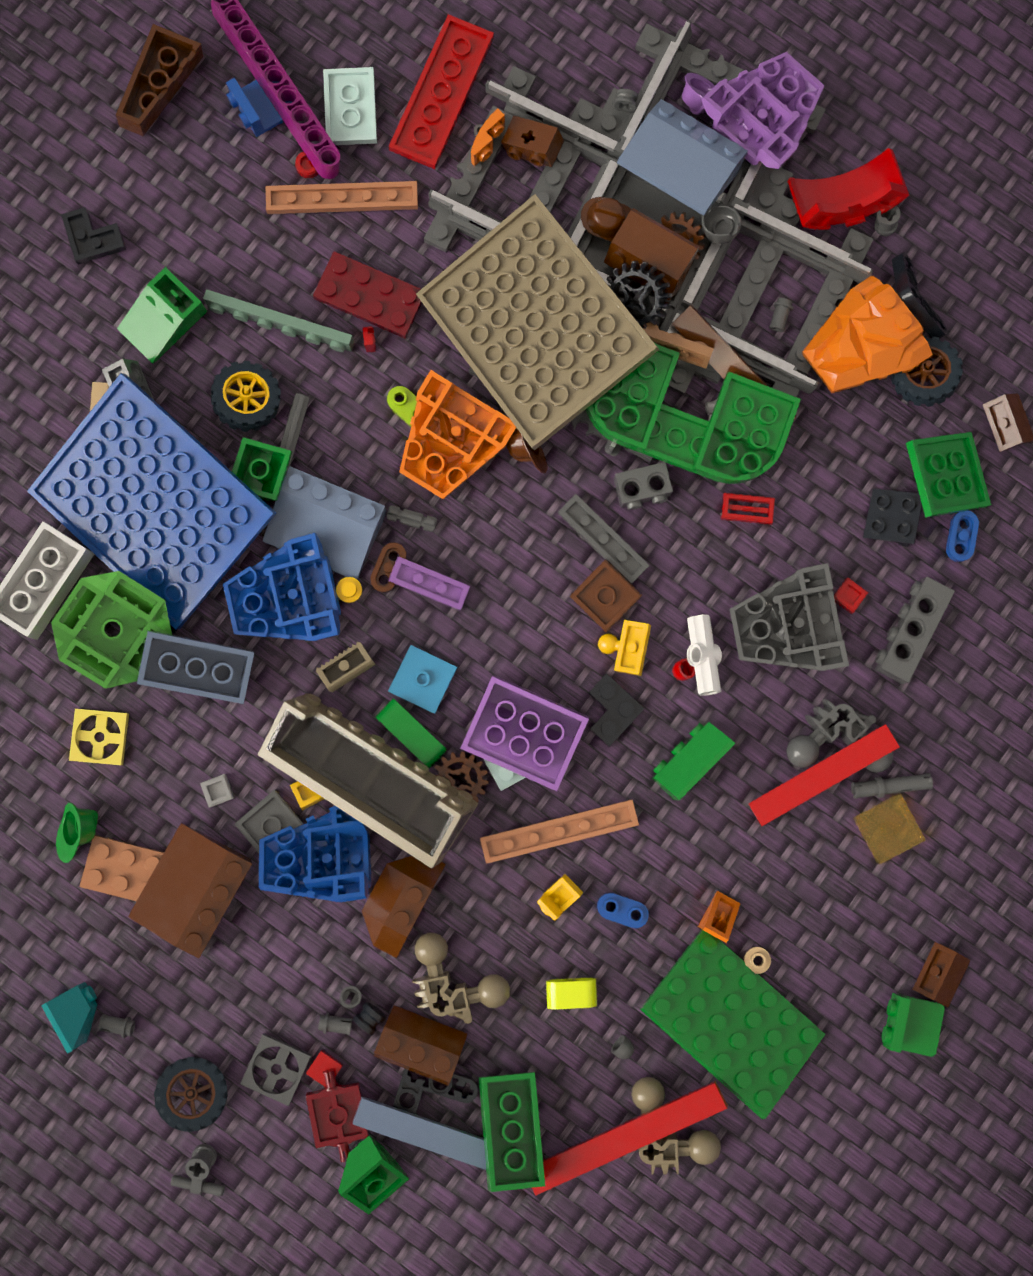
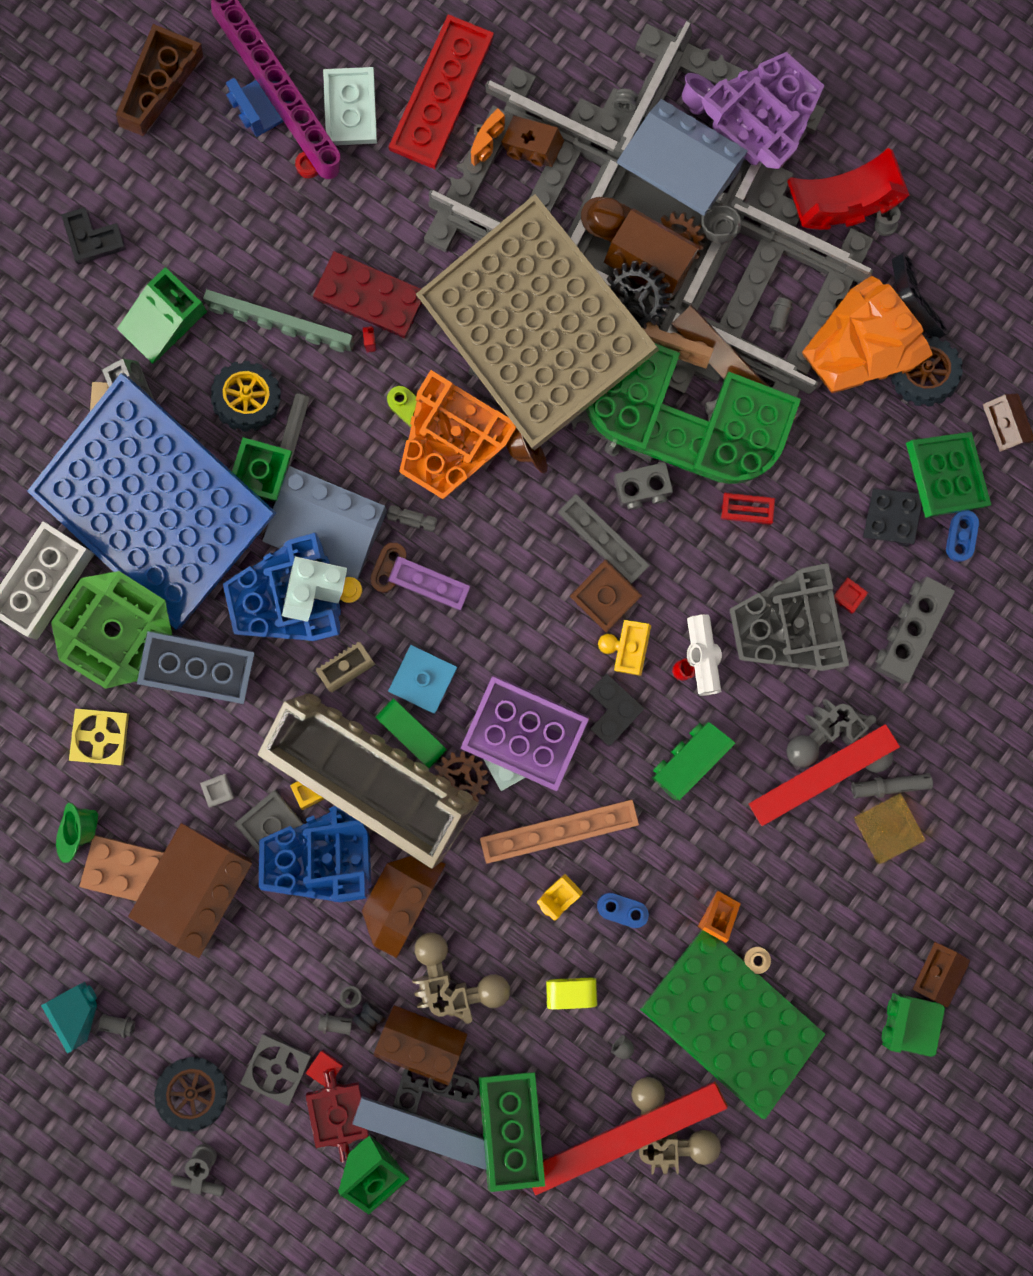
nougat plate [266,181,418,214] -> none
none -> light aqua brick [282,557,347,622]

